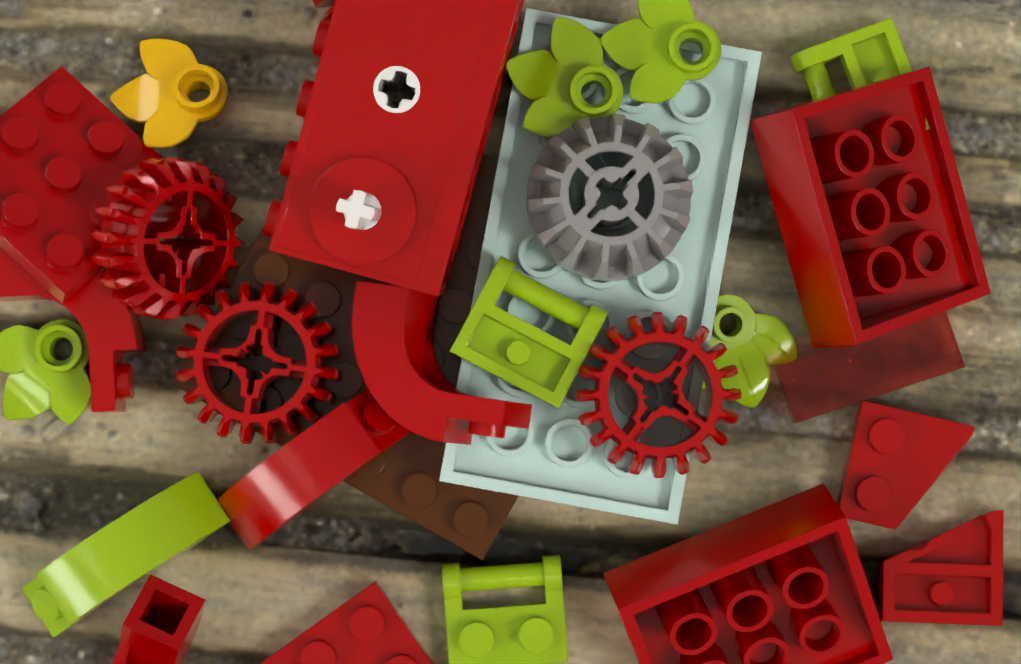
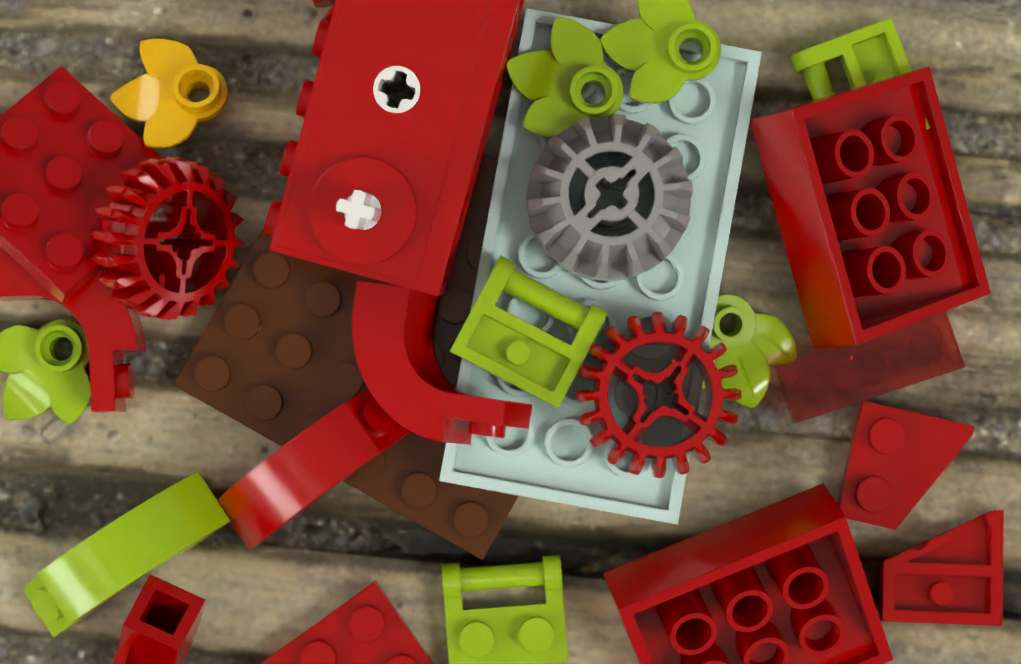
red gear [176,282,339,444] -> none

